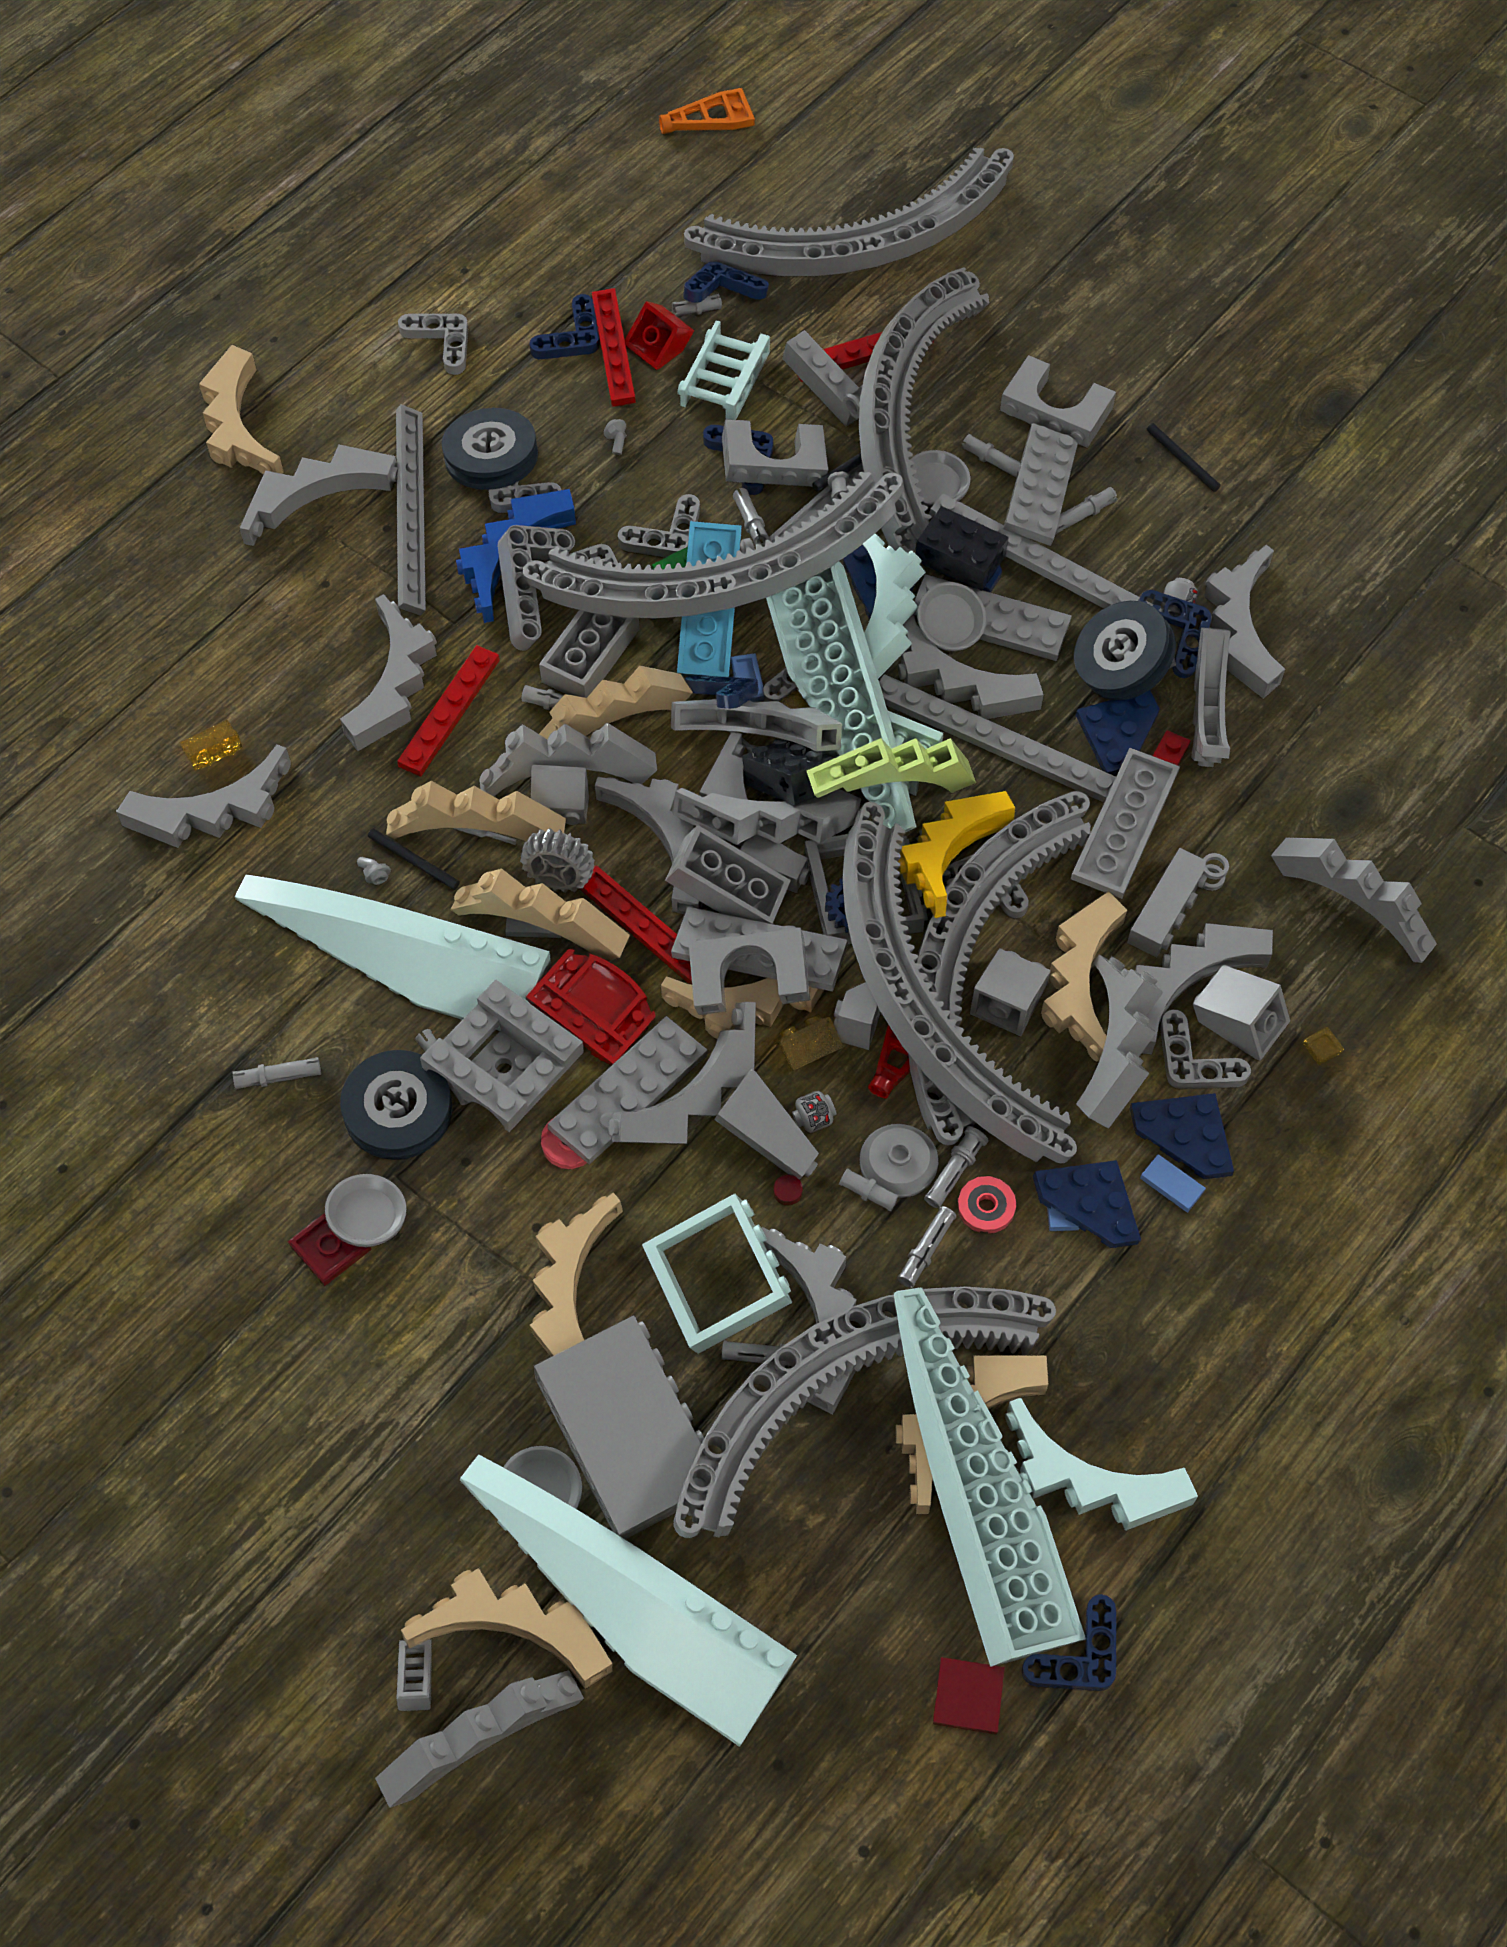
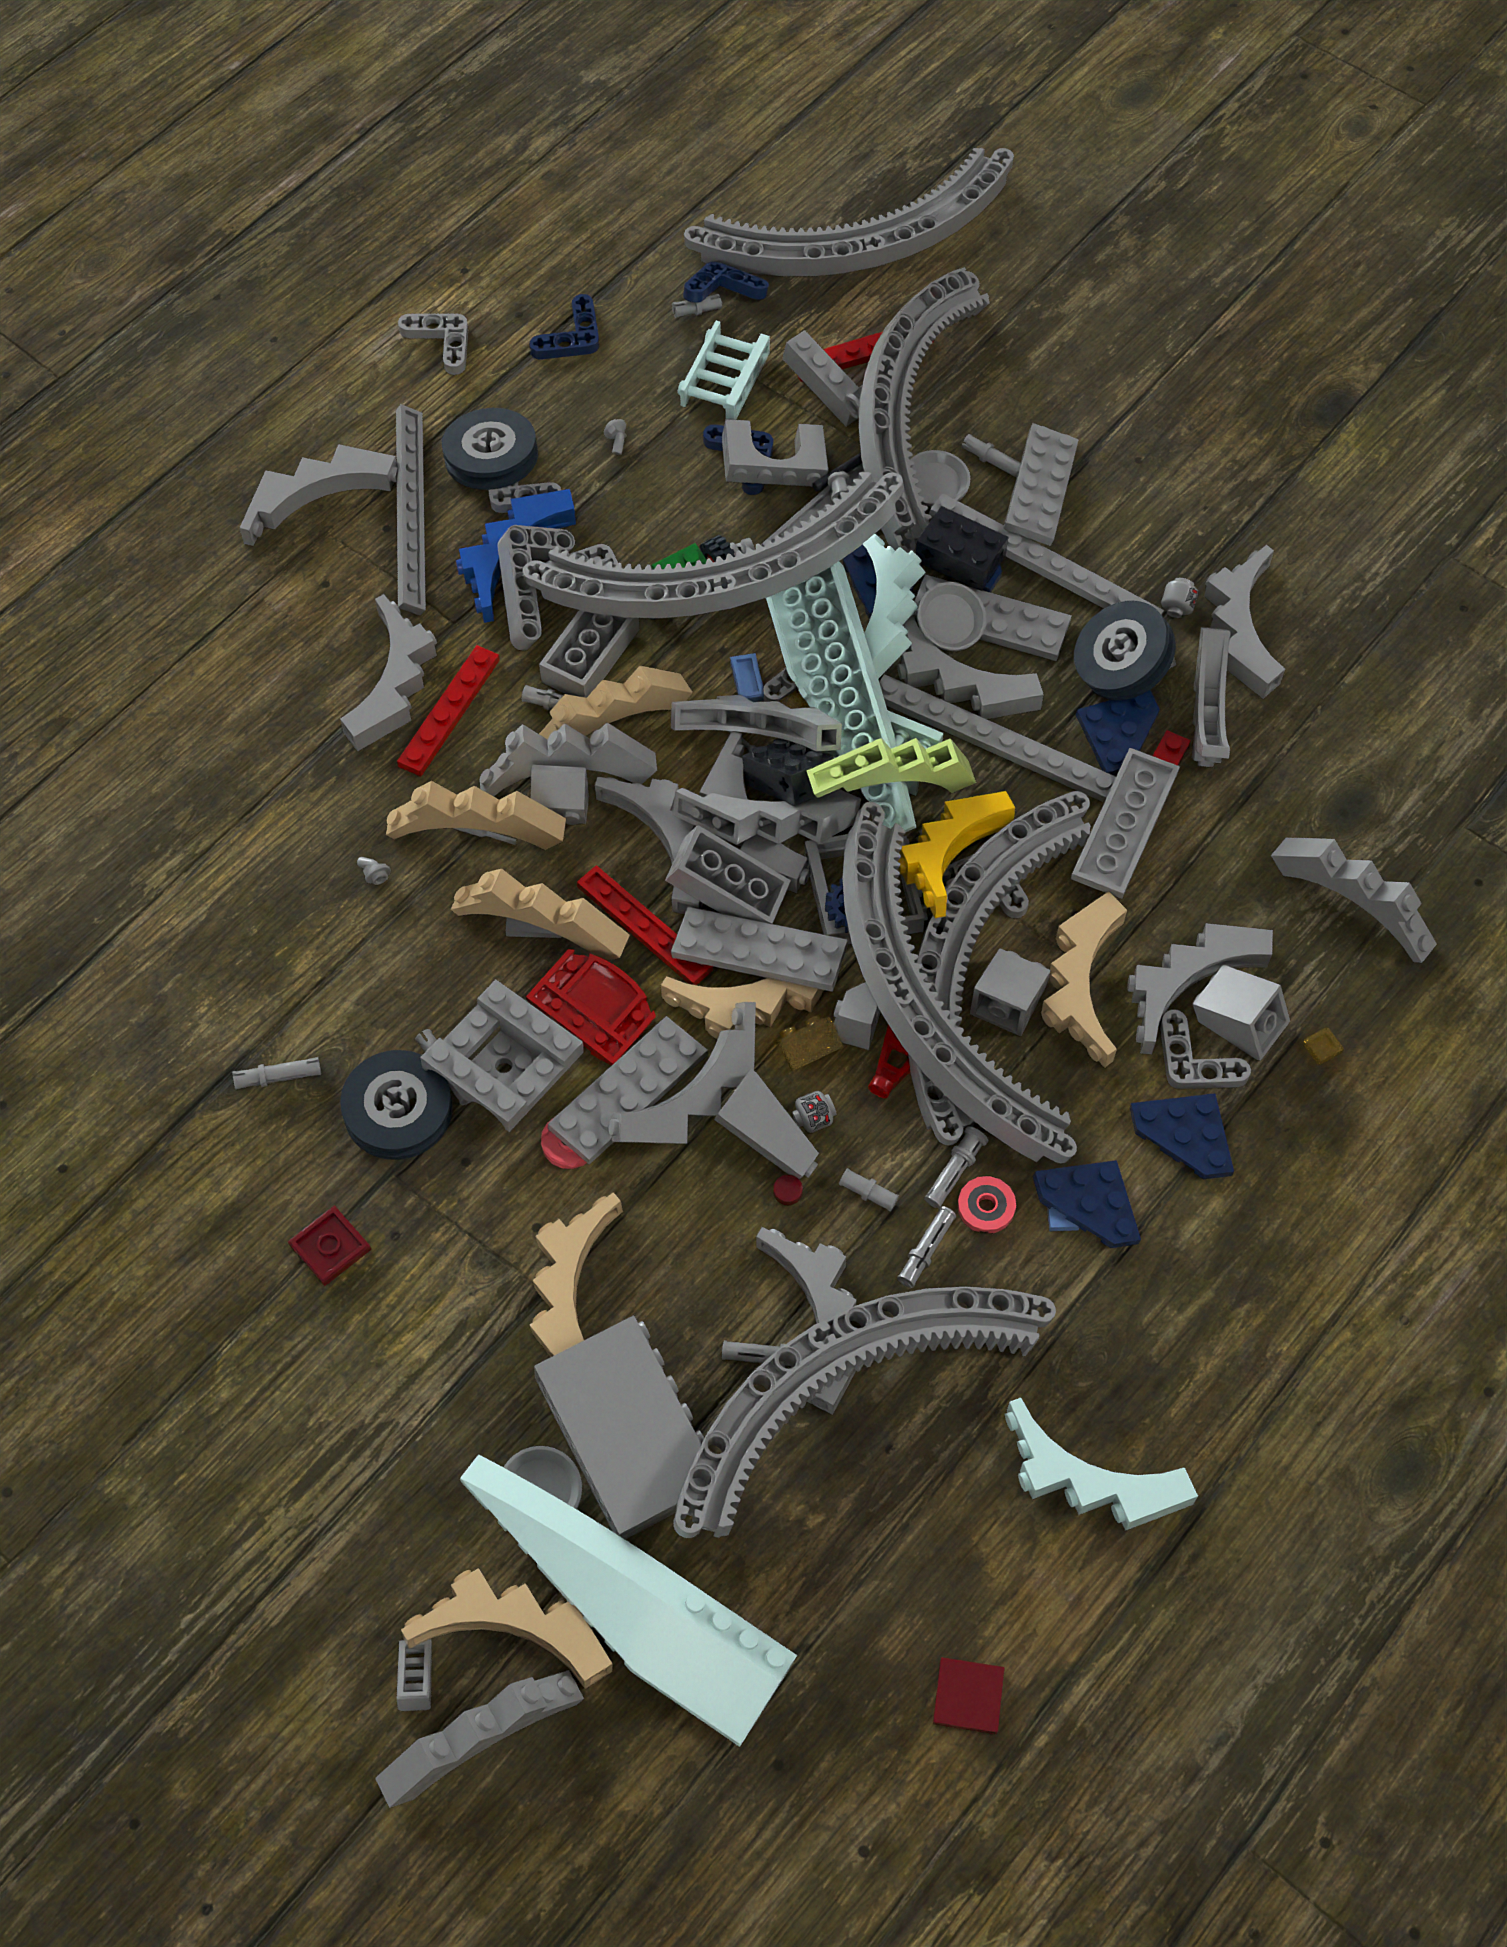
light grey arch [116,745,291,848] -> none
clear yellow bracket [179,720,243,771] -> none
tan arch [199,345,284,475] -> none
light aqua wedge [235,875,552,1031] -> none
light grey piece [325,1174,406,1247] -> none
black bar [368,828,460,890] -> none
light grey gear [520,828,595,893] -> none
red plate [592,288,636,407] -> none
light grey beam [618,494,700,557] -> none
red slope [625,301,695,370] -> none
light aqua window [642,1194,792,1354] -> none
orange plate [659,88,755,134] -> none
medium azure plate [677,521,742,677] -> none
dark blue beam [685,675,758,709] -> none
light grey arch [689,926,810,1015] -> none
light grey pin [733,488,769,546] -> none
light grey piece [860,1124,938,1198] -> none
light aqua wedge [894,1287,1086,1667] -> none
tan arch [896,1356,1048,1514] -> none
light grey arch [1000,355,1116,448] -> none
dark blue beam [1021,1594,1116,1691] -> none
light grey pin [1055,487,1117,535] -> none
light grey arch [1076,954,1164,1129] -> none
light grey hinge [1127,848,1229,958] -> none
dark blue beam [1138,590,1212,678] -> none
medium blue tile [1140,1154,1206,1213] -> none
black bar [1147,423,1221,492] -> none

